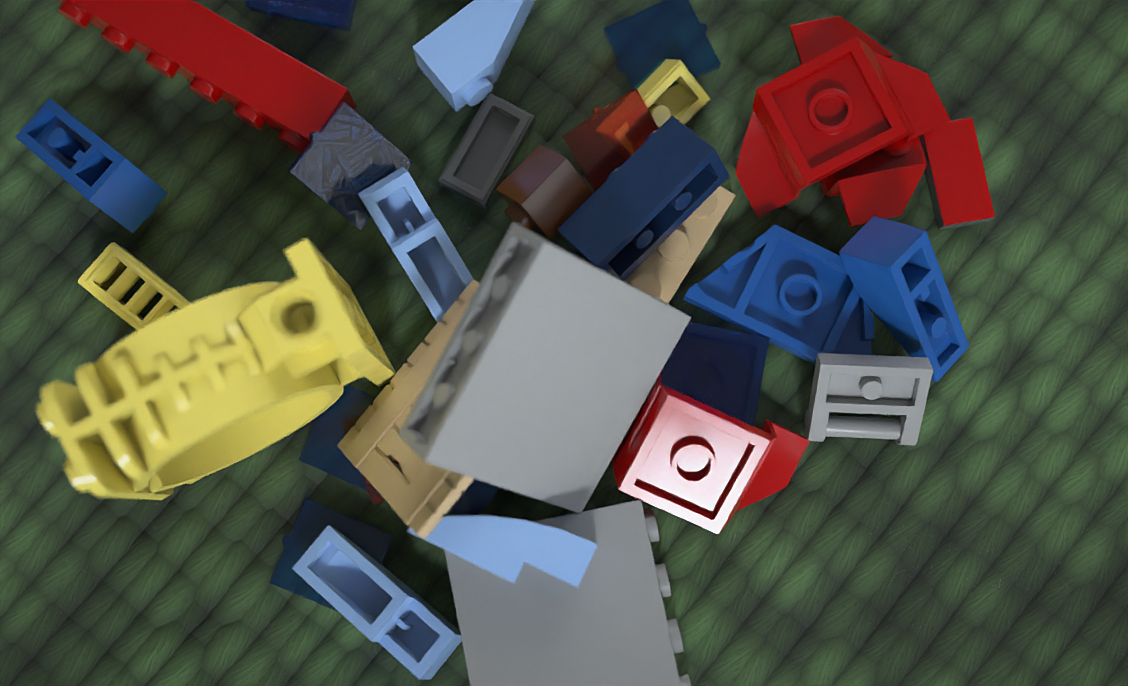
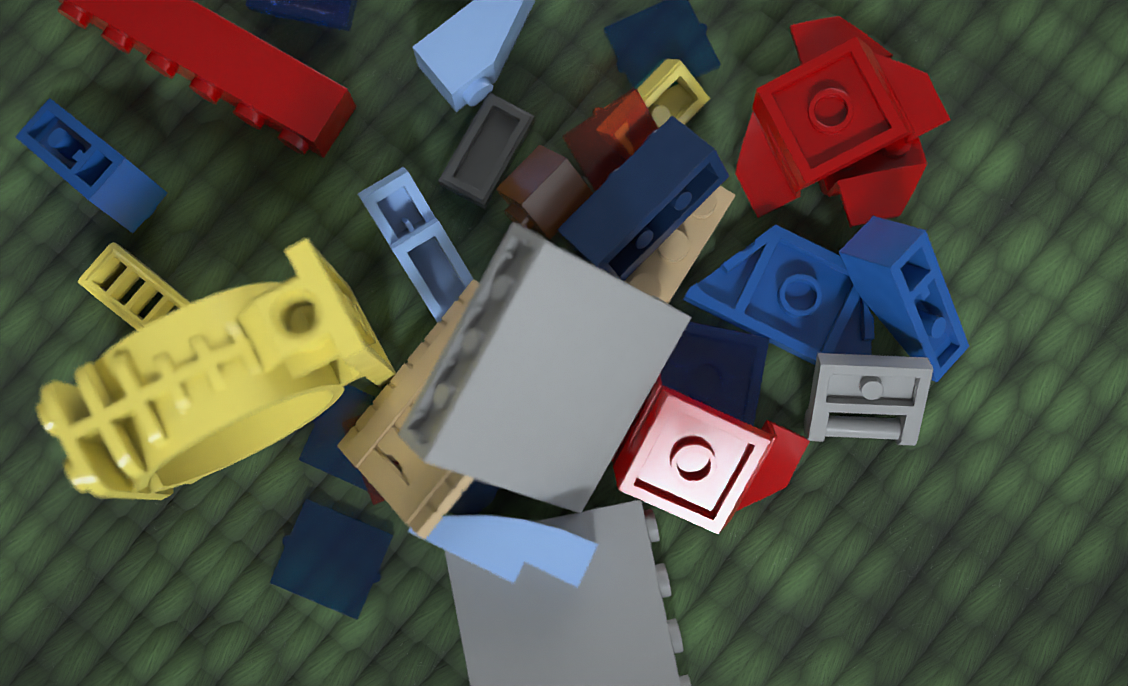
piece [288,102,413,230] -> none
light blue slope [292,525,462,680] -> none
red tile [919,117,995,230] -> none

